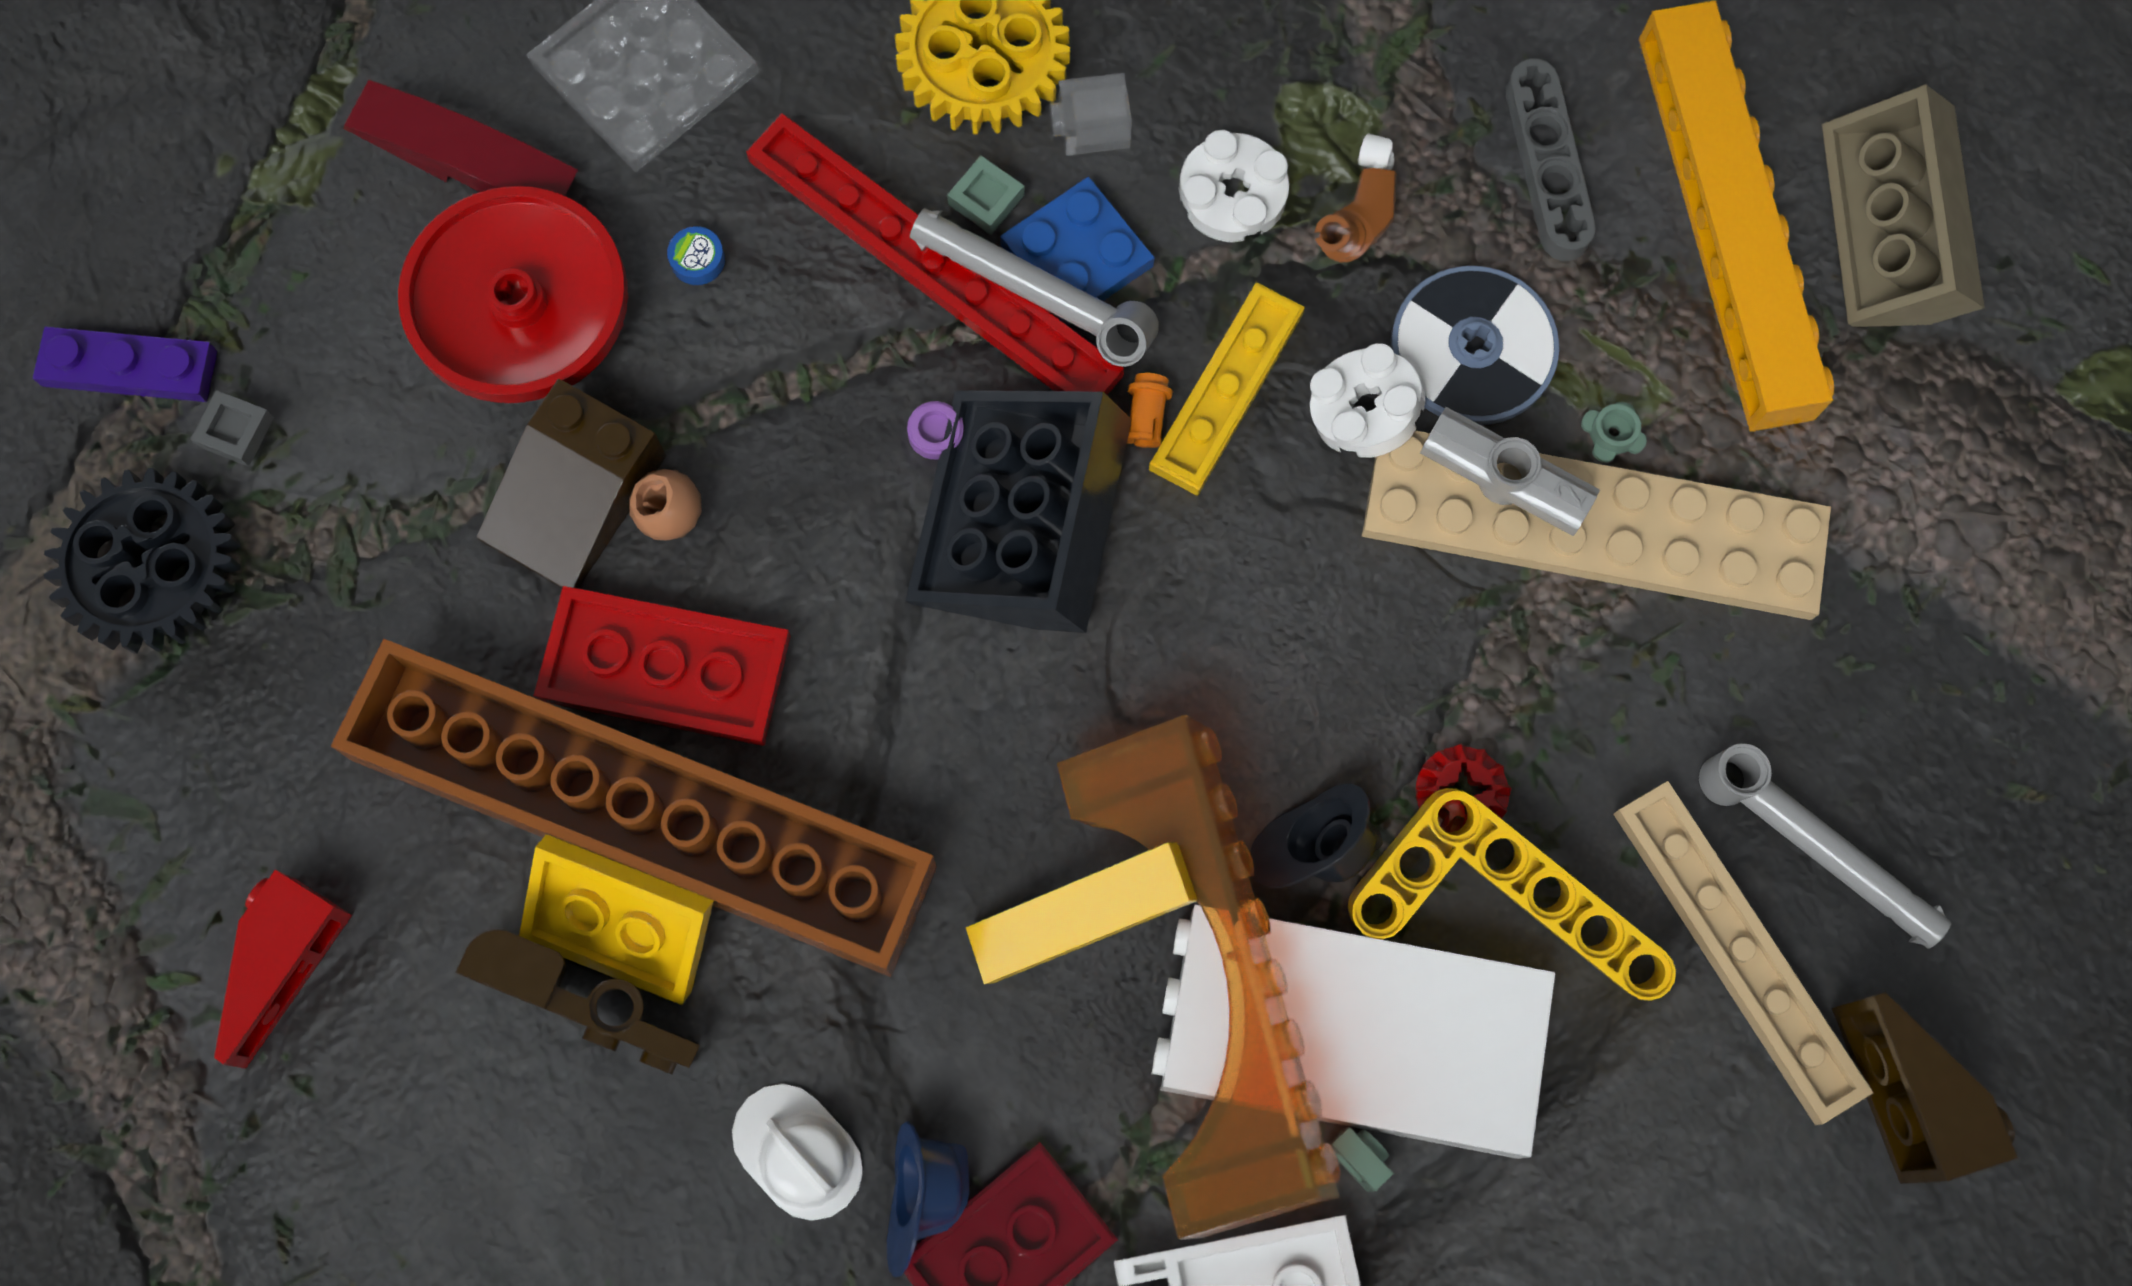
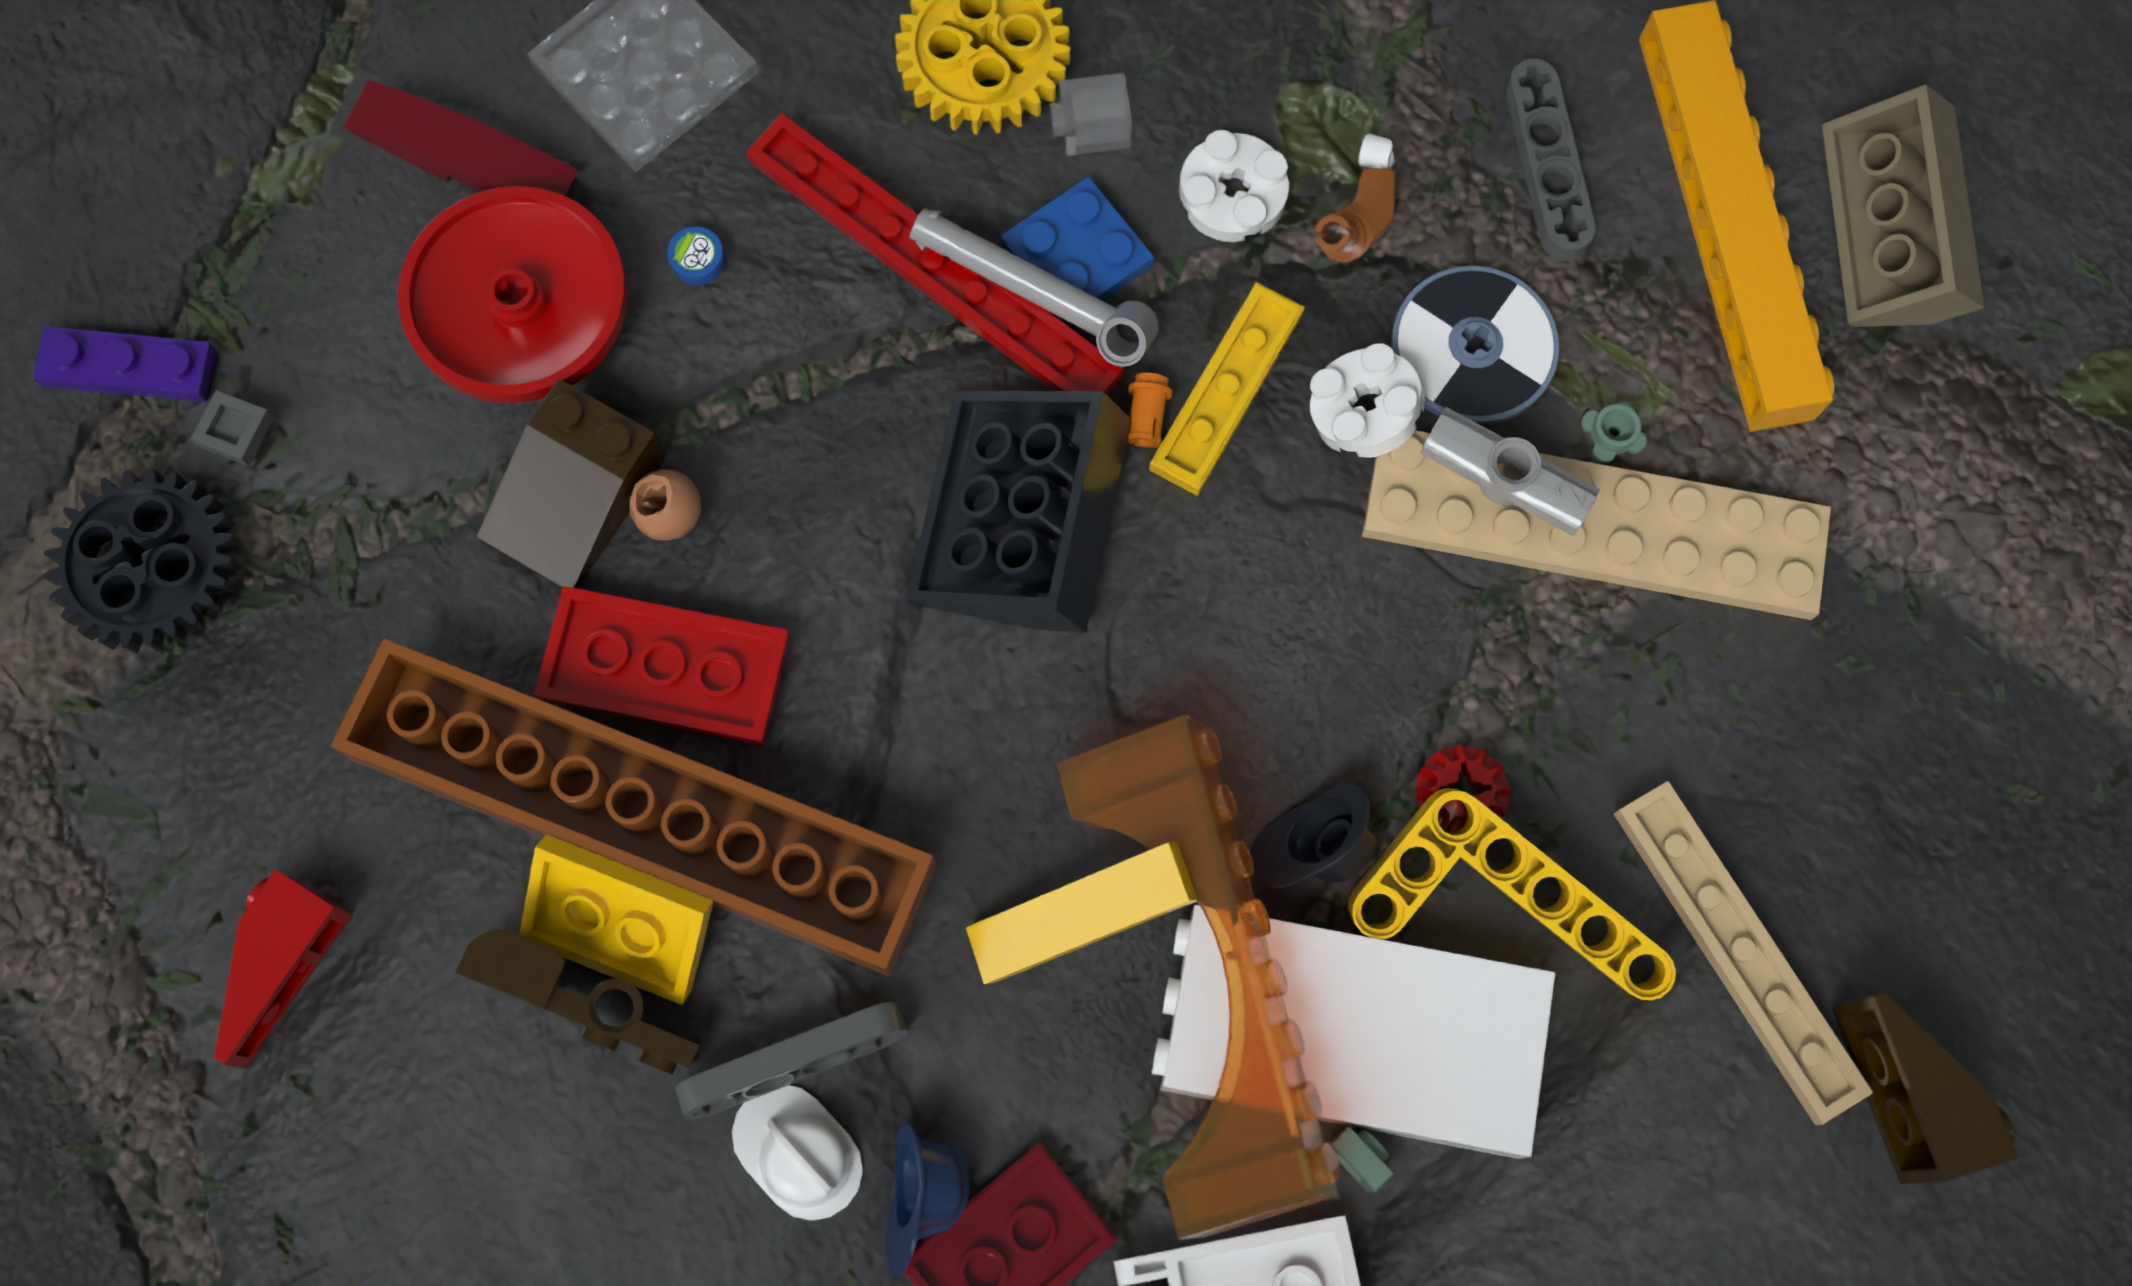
medium lavender tile [907,401,963,459] -> none
sand green plate [947,156,1025,235] -> none
light grey piece [1699,744,1951,949] -> none
none -> dark grey beam [675,1002,909,1120]

